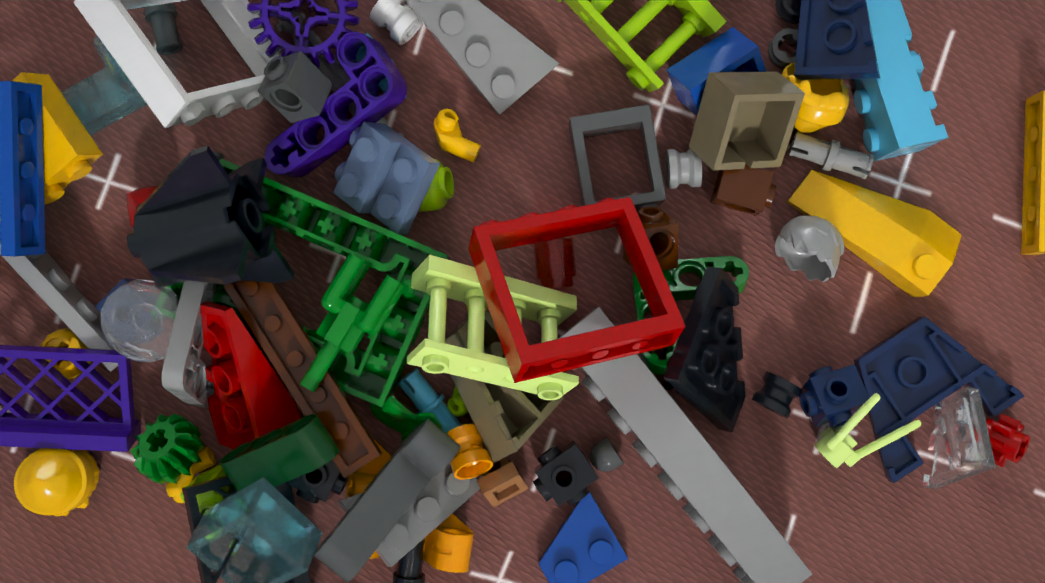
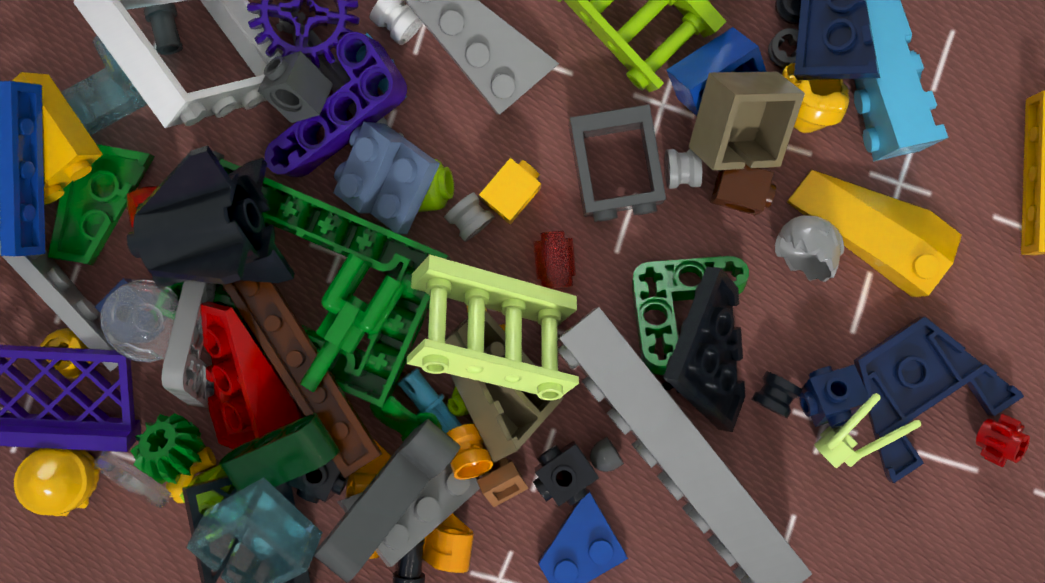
yellow arm [433,108,481,163] -> none
red window [468,197,686,383] -> none
reddish brown brick [623,207,679,271] -> none
light grey pin [788,131,874,180] -> none
clear wing [923,387,996,489] -> none
none -> green wing [48,144,155,265]
none -> clear tile [94,451,172,509]
none -> light grey wheel [444,192,495,242]
none -> yellow brick [479,158,541,225]

